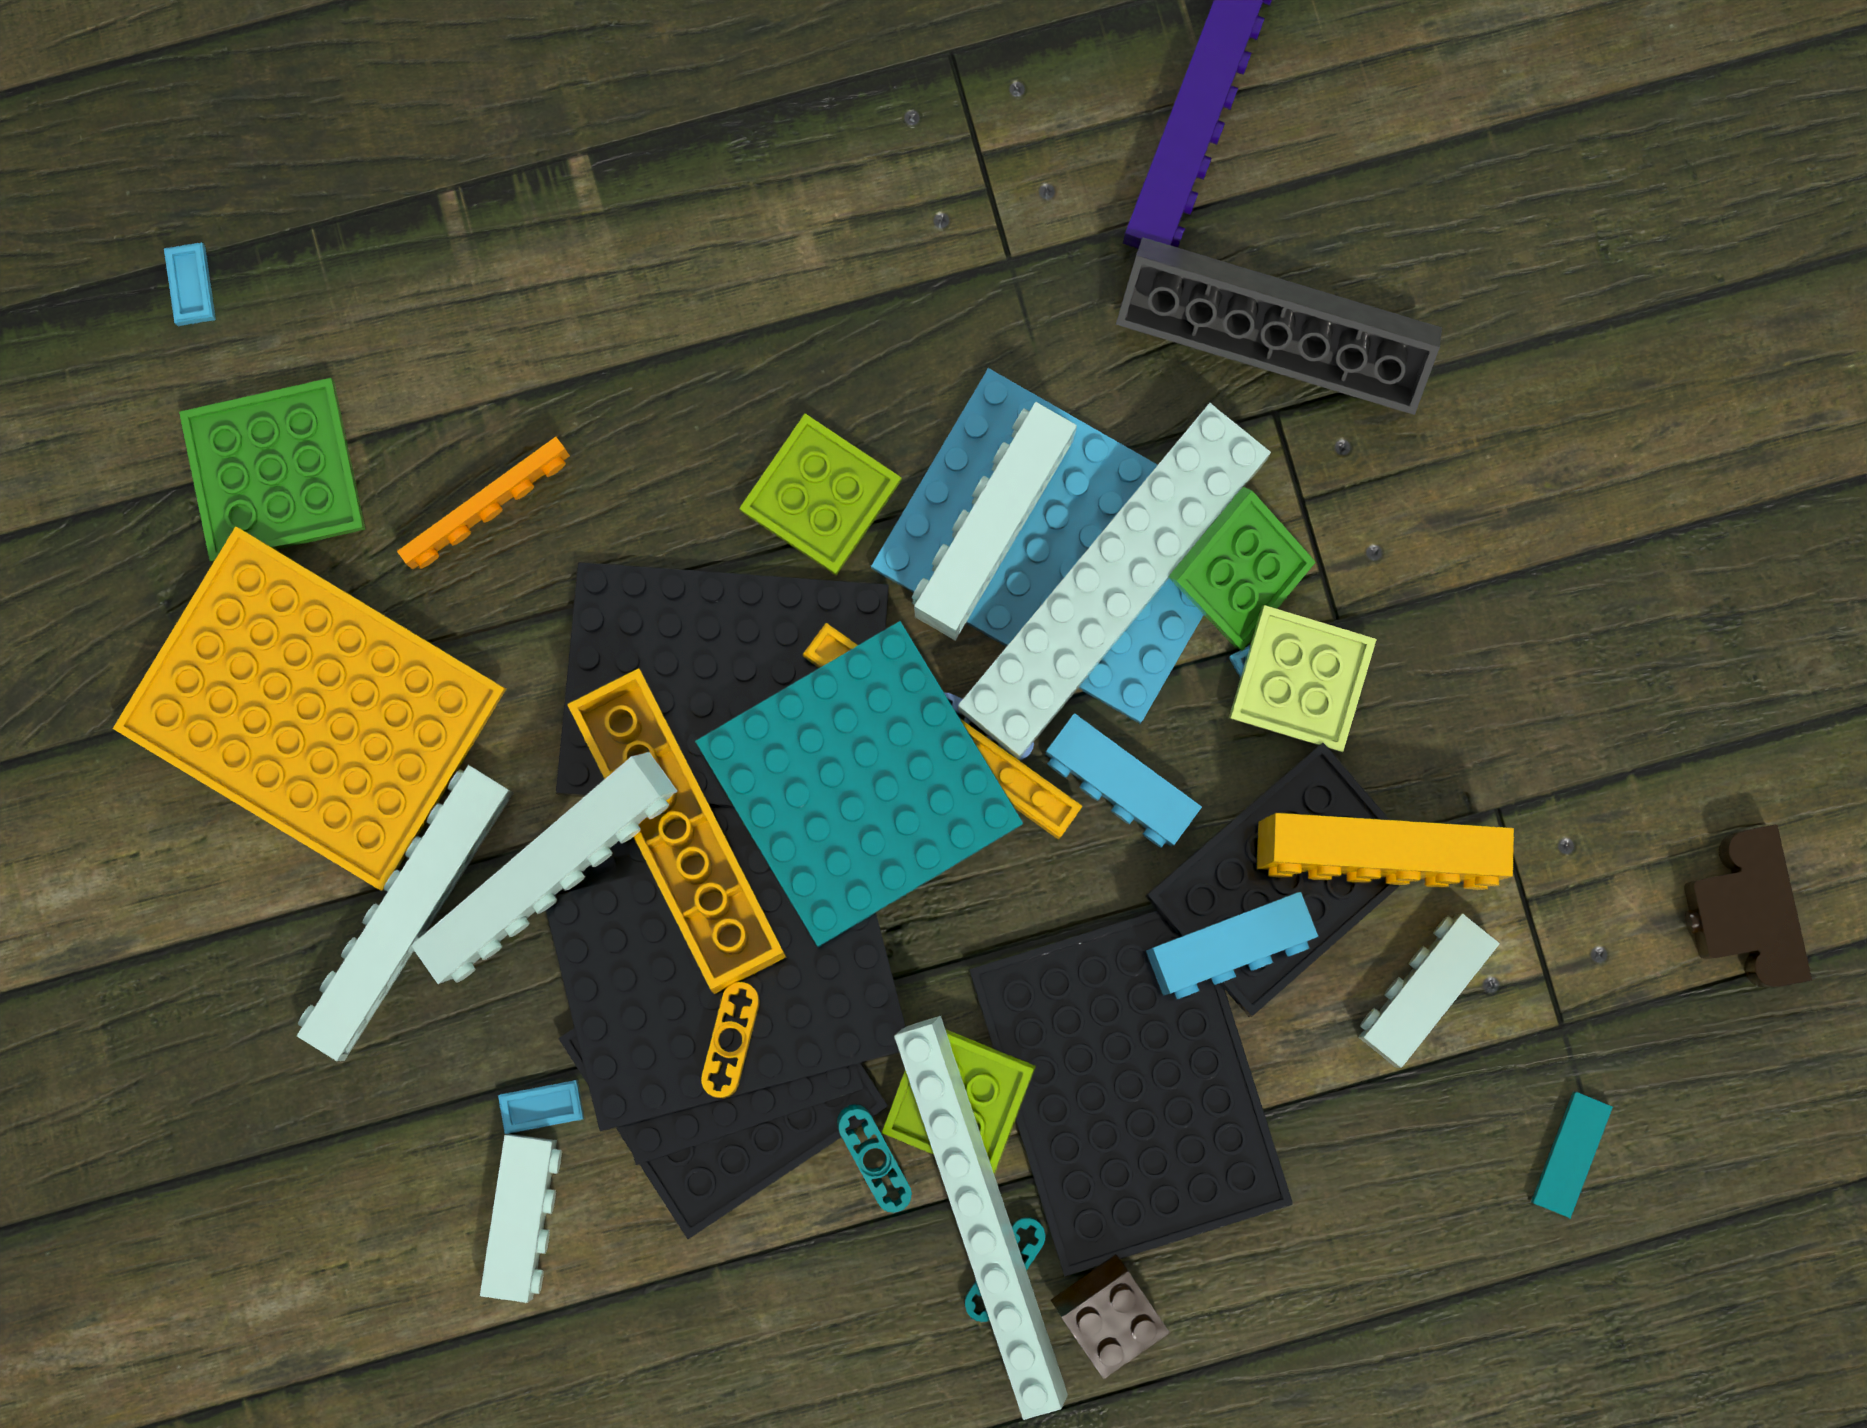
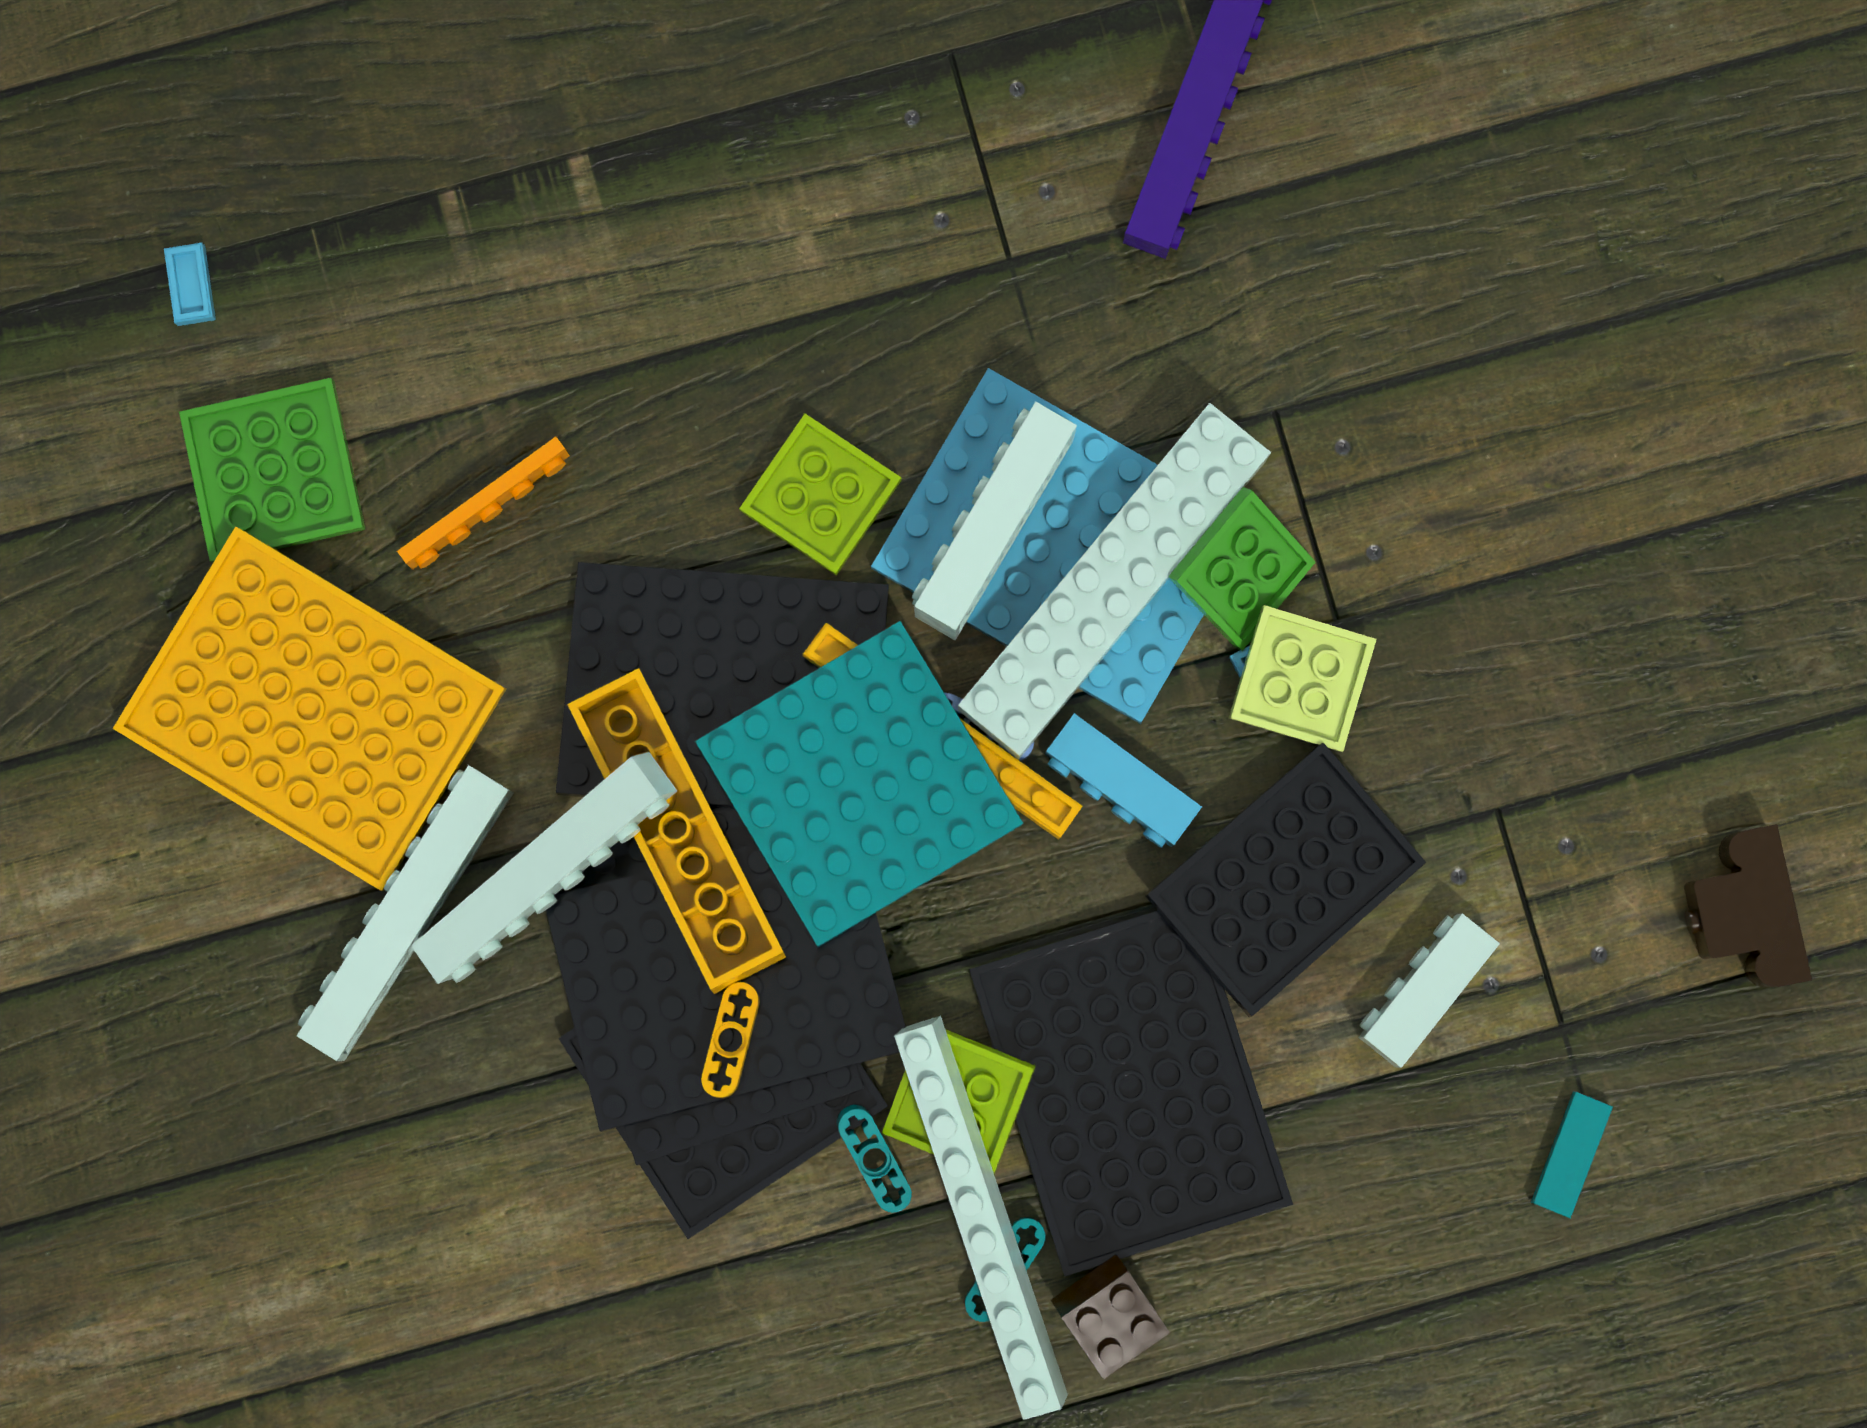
light aqua brick [480,1134,562,1303] -> none
medium azure tile [498,1080,585,1134] -> none
dark grey brick [1116,237,1442,415] -> none
medium azure brick [1146,892,1318,999] -> none
yellow brick [1257,813,1514,890] -> none

